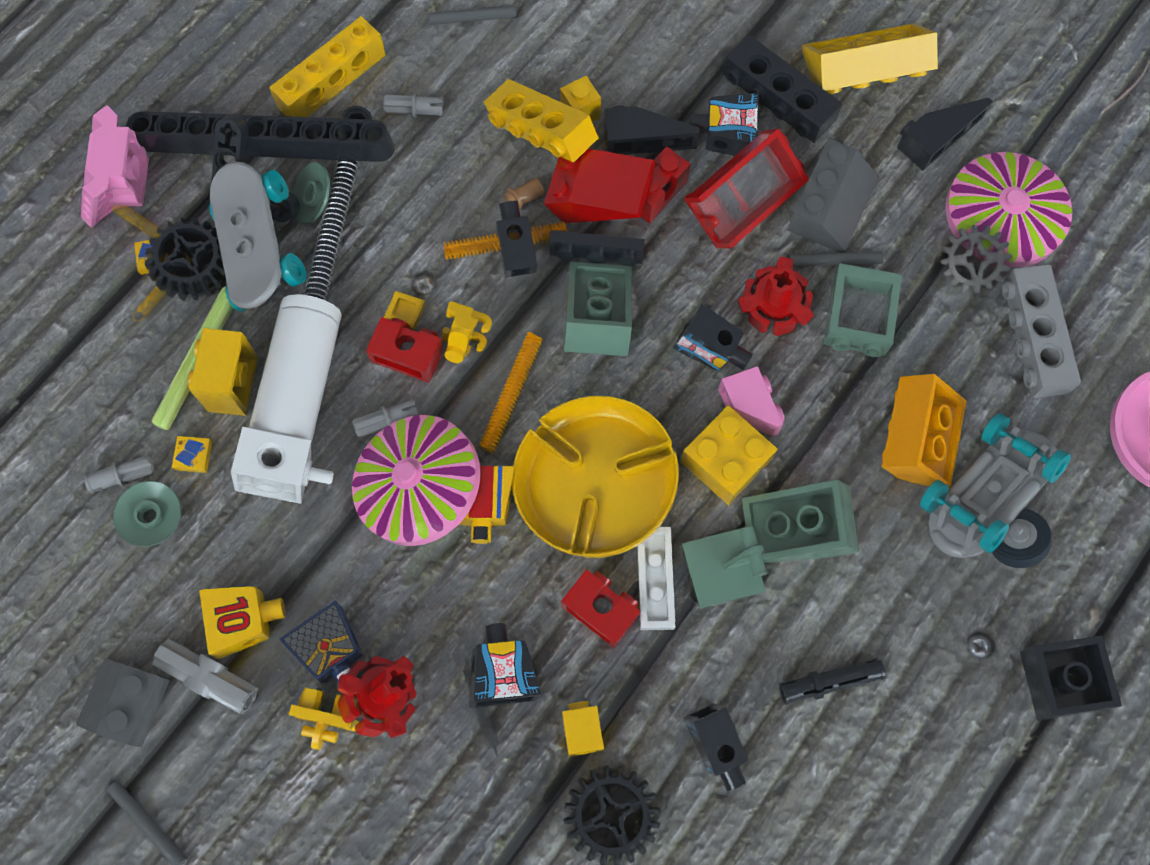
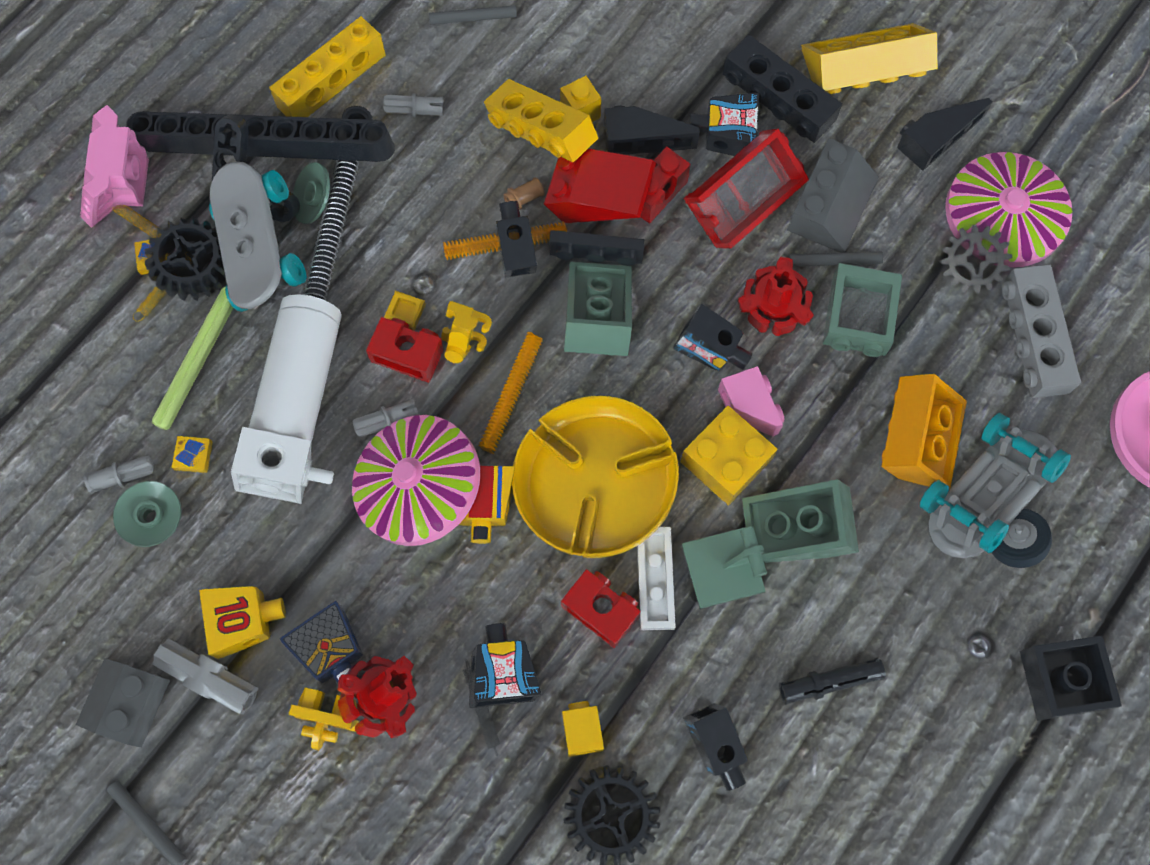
yellow brick [187,328,258,416] -> none

